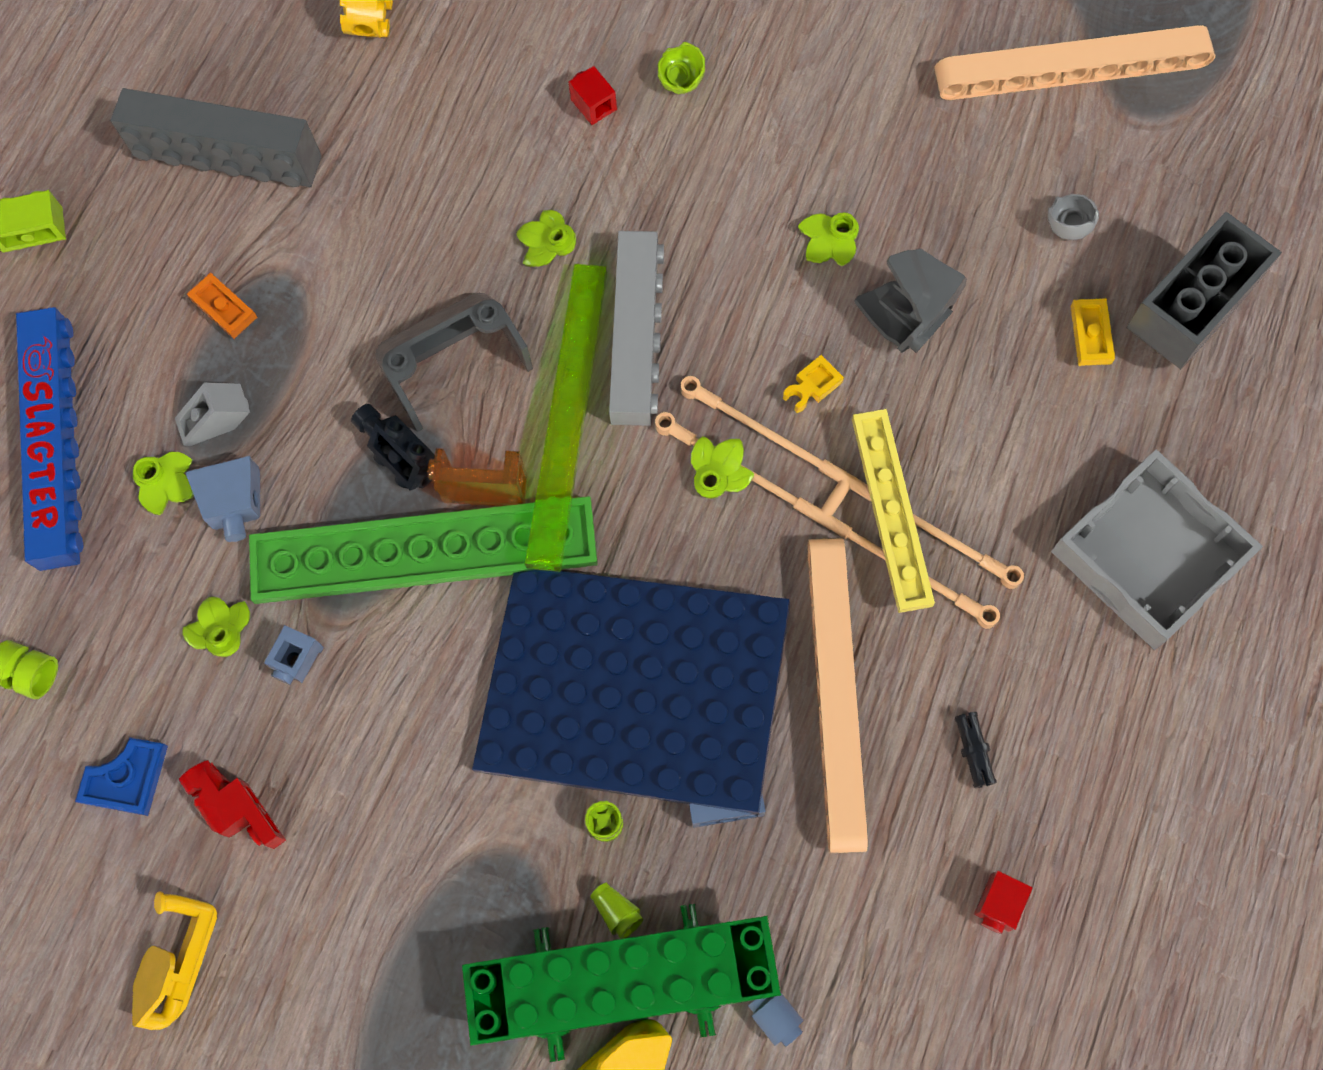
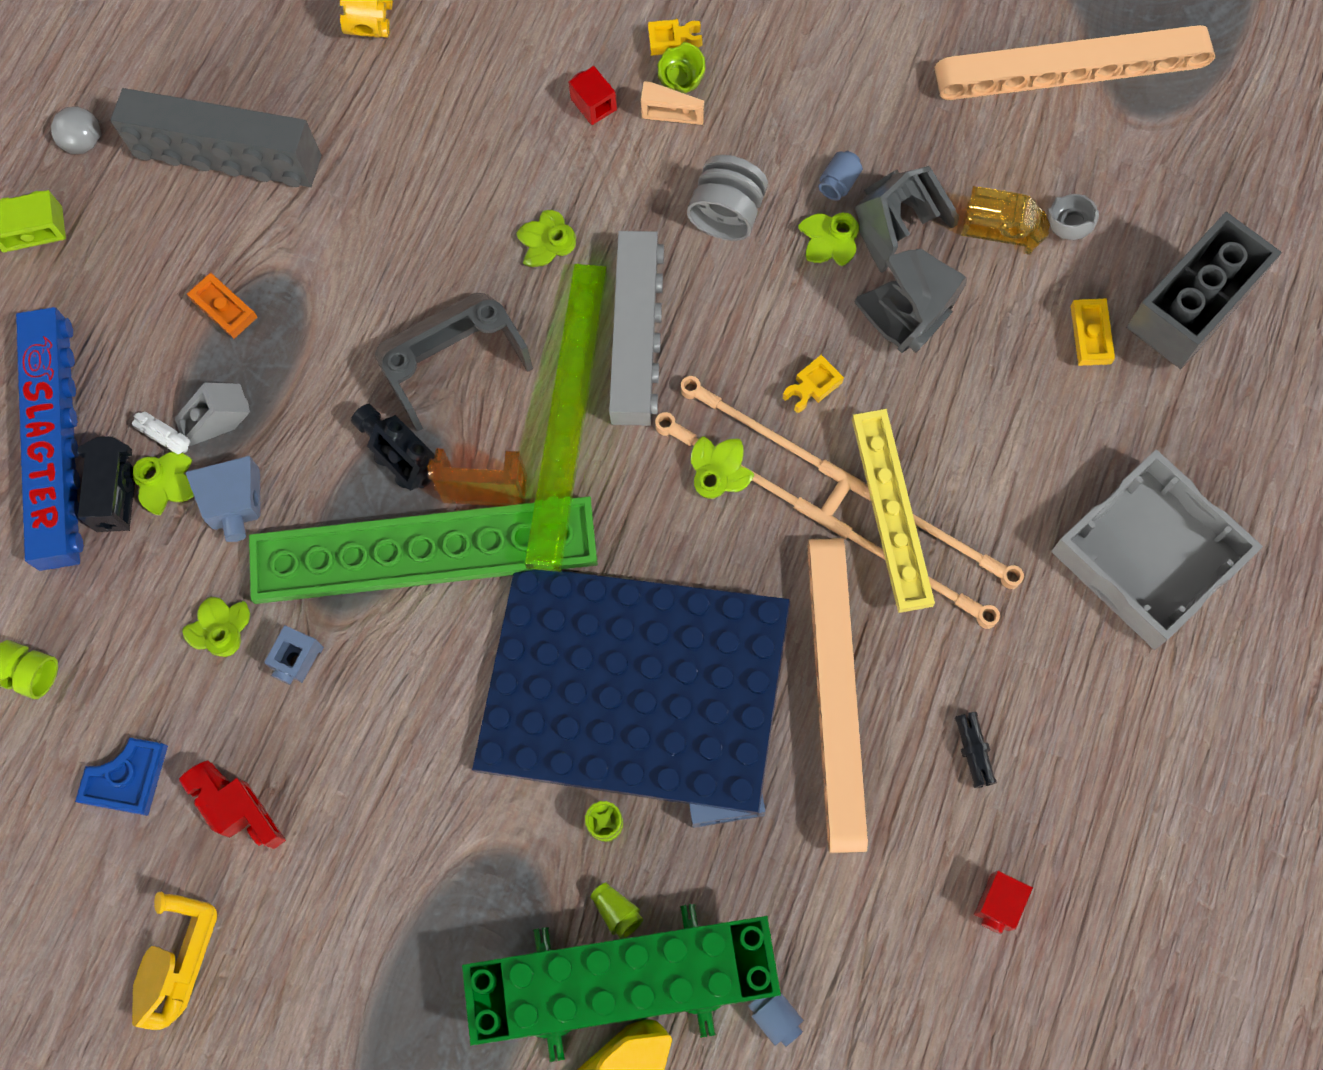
none -> light grey hair [51,106,102,154]
none -> black piece [77,436,135,532]
none -> white axle [132,412,190,454]
none -> light nougat slope [641,81,704,125]
none -> yellow plate [648,19,702,56]
none -> light grey wheel [687,155,768,241]
none -> sand blue brick [818,151,863,201]
none -> dark grey piece [855,166,959,273]
none -> clear yellow piece [961,186,1050,255]

